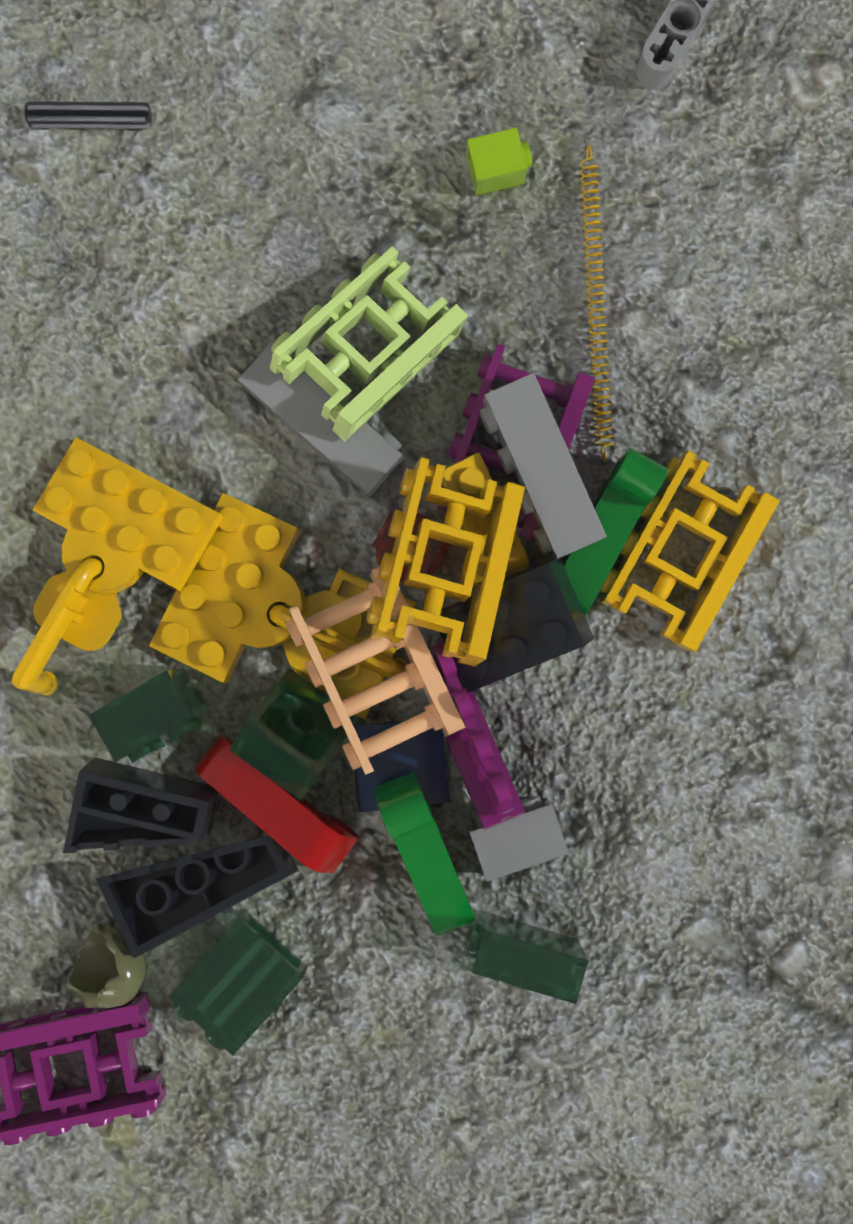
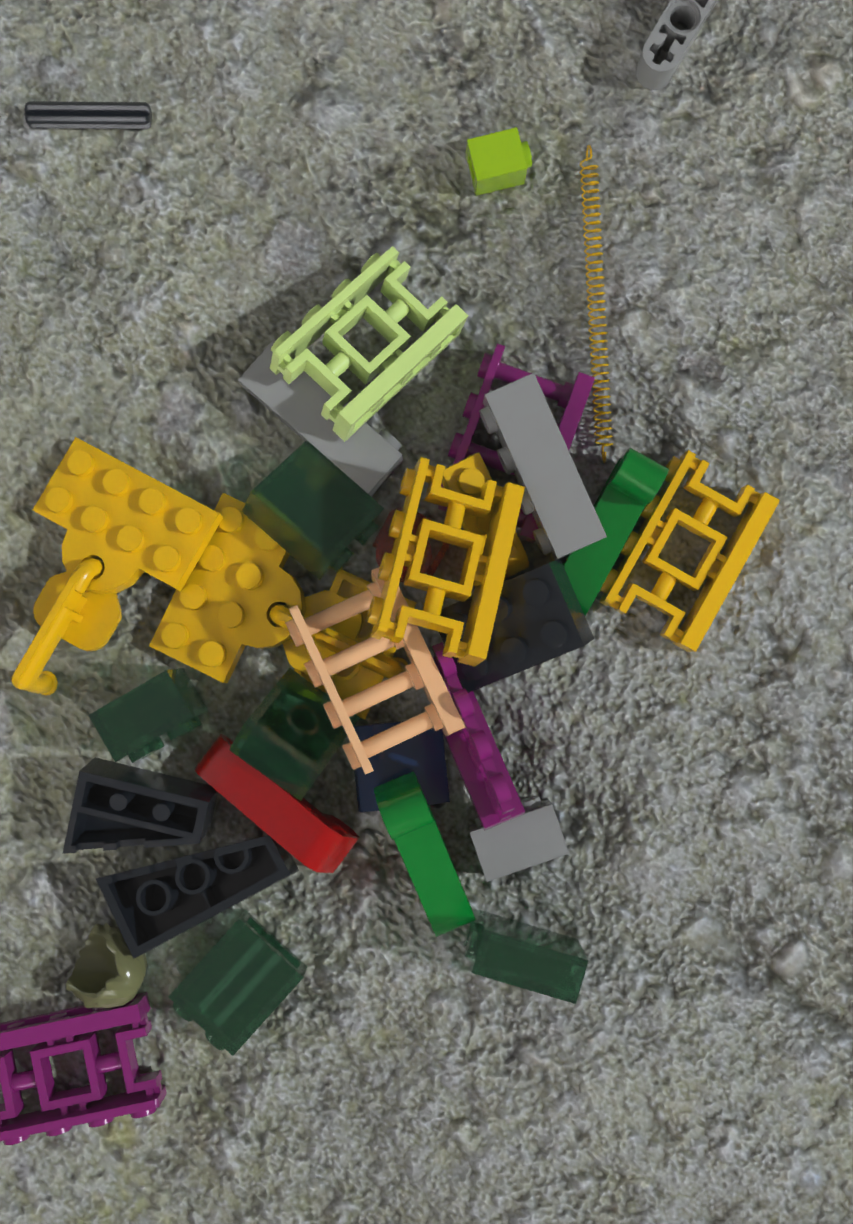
none -> clear green brick [242,440,384,580]

